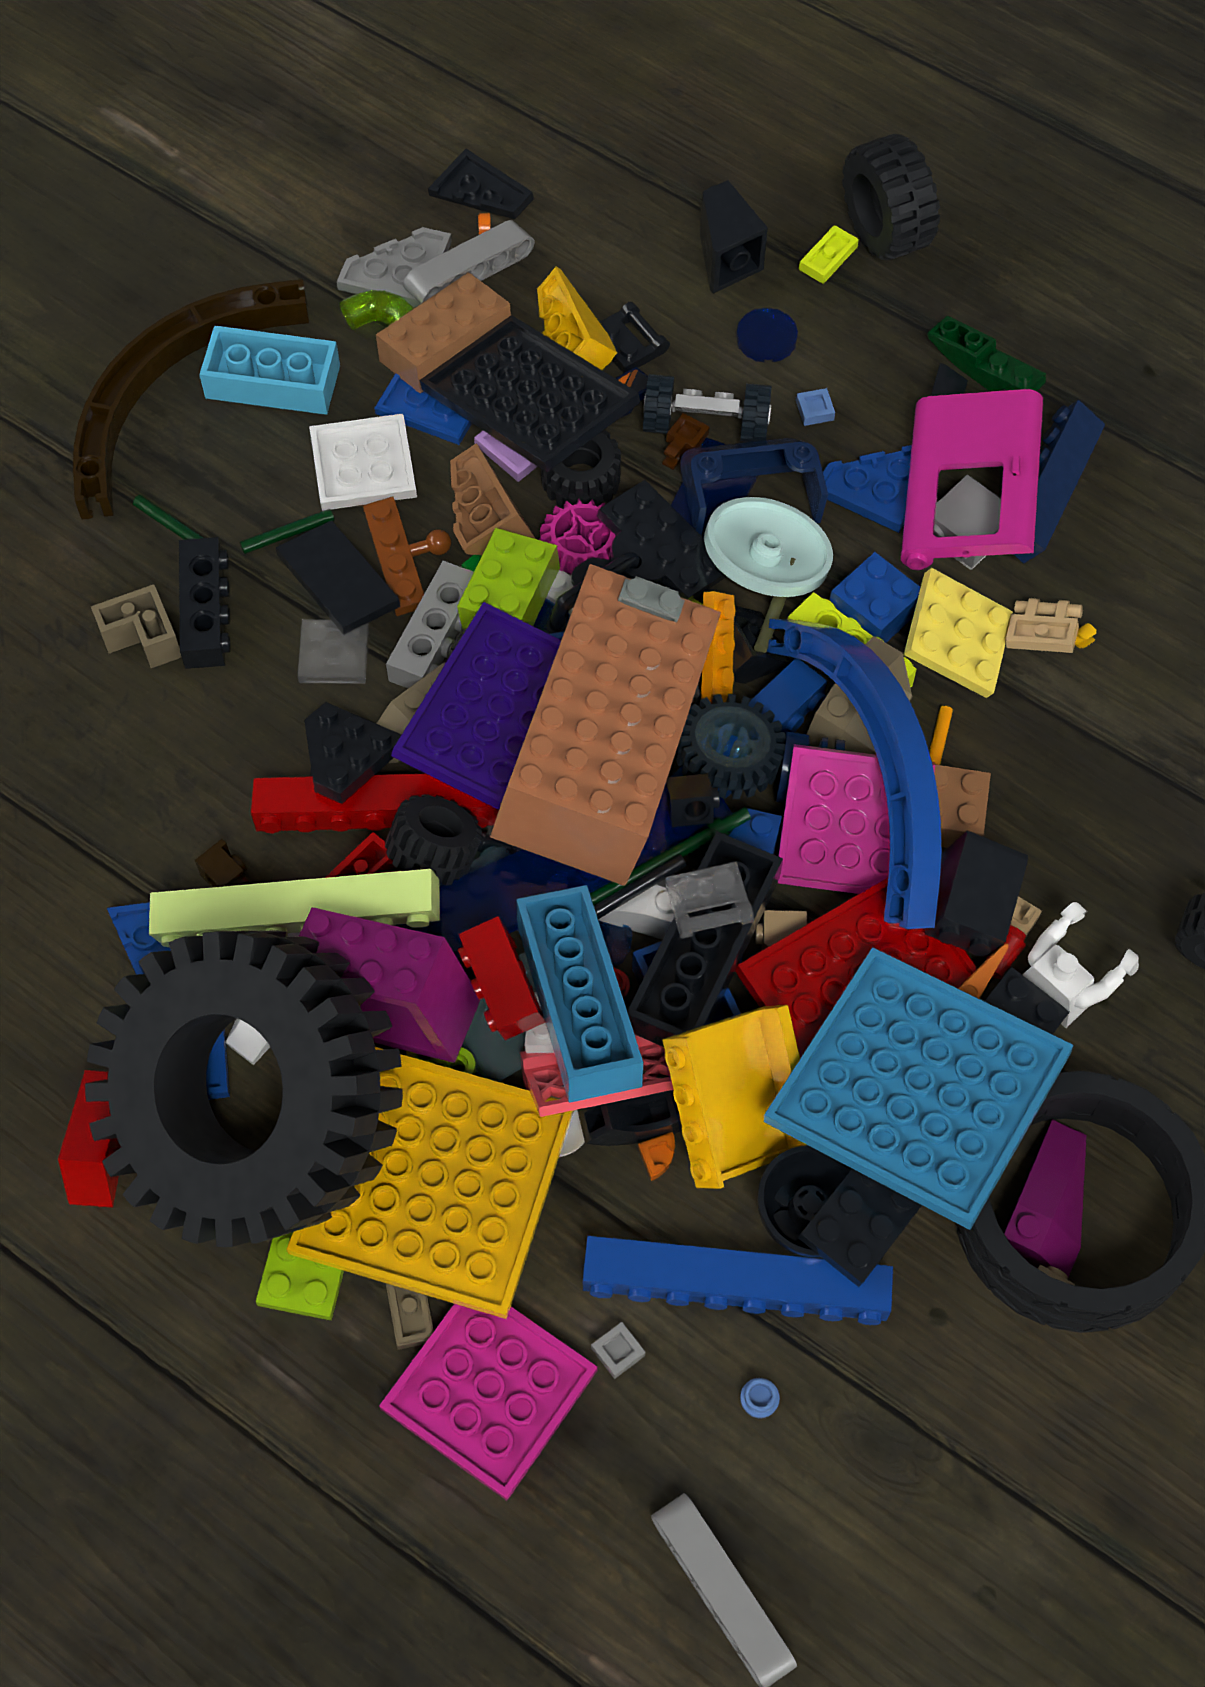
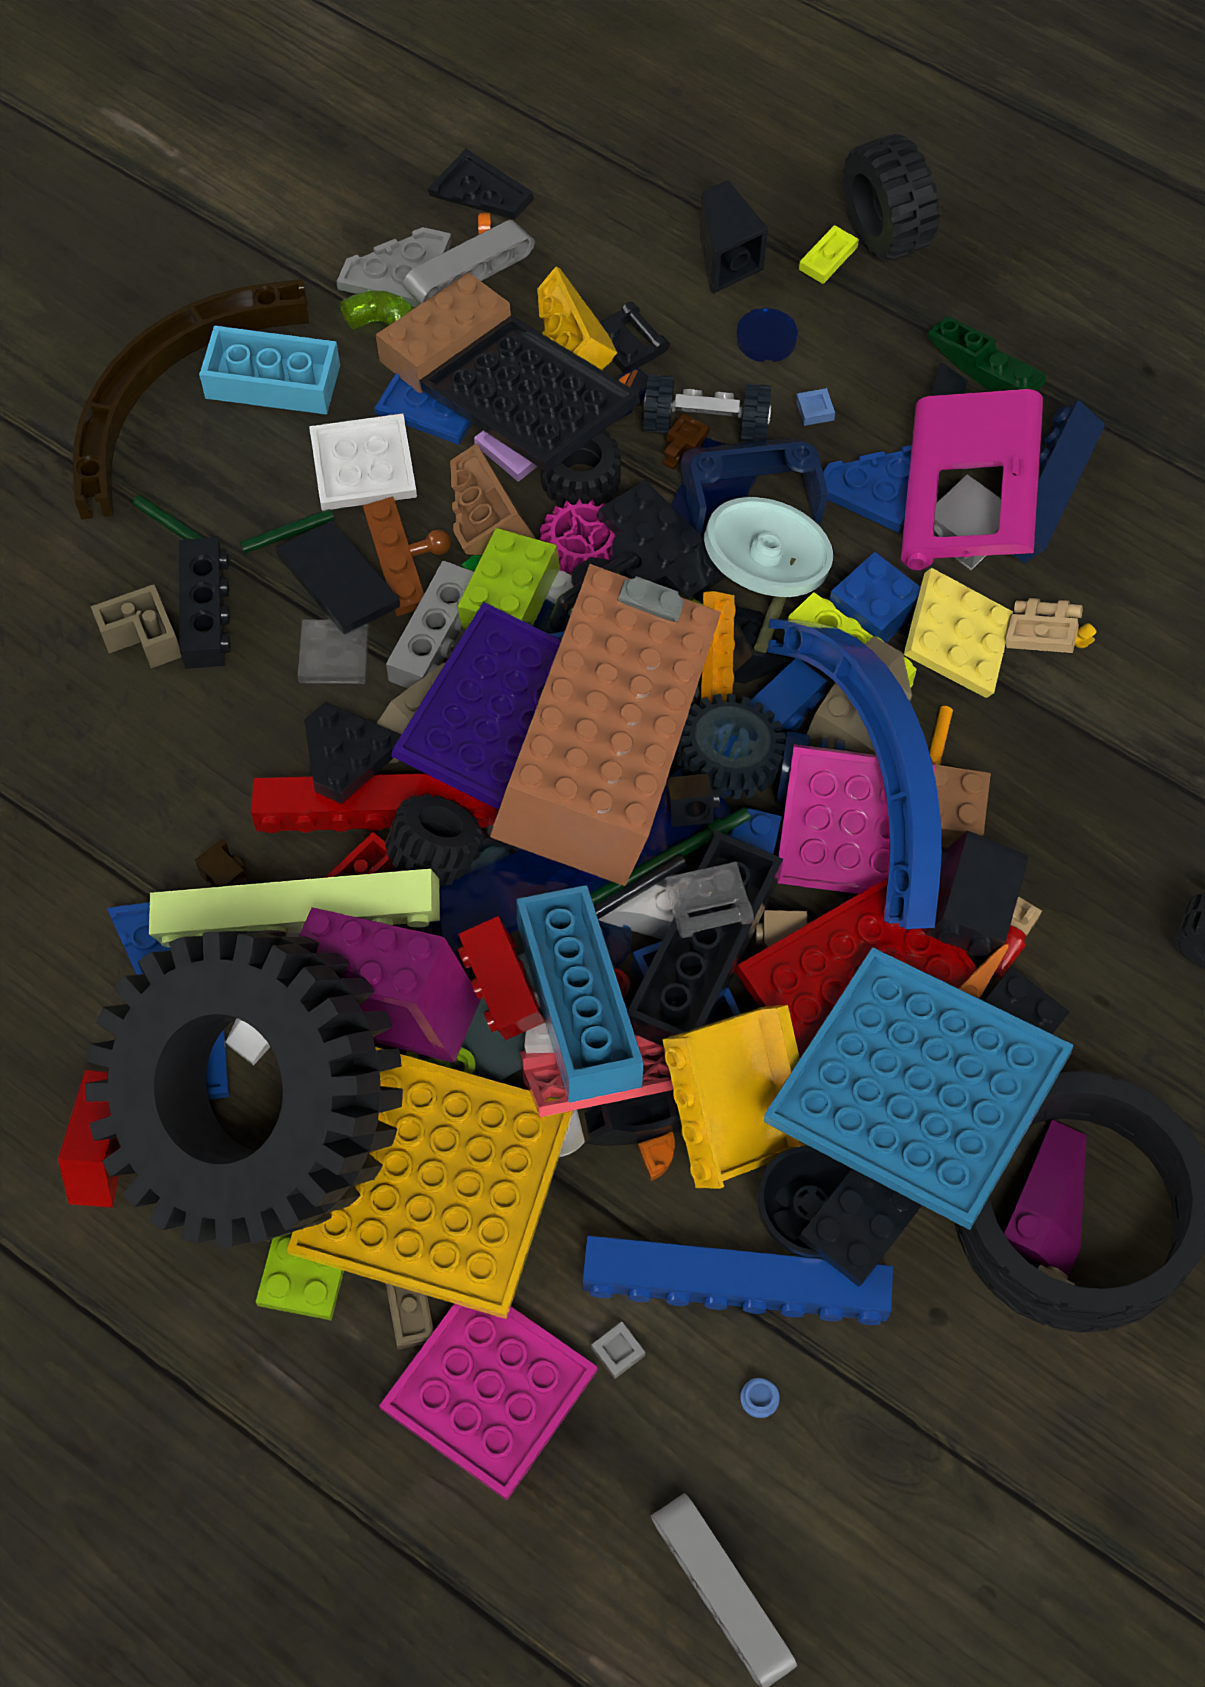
white torso [1022,902,1139,1028] -> none

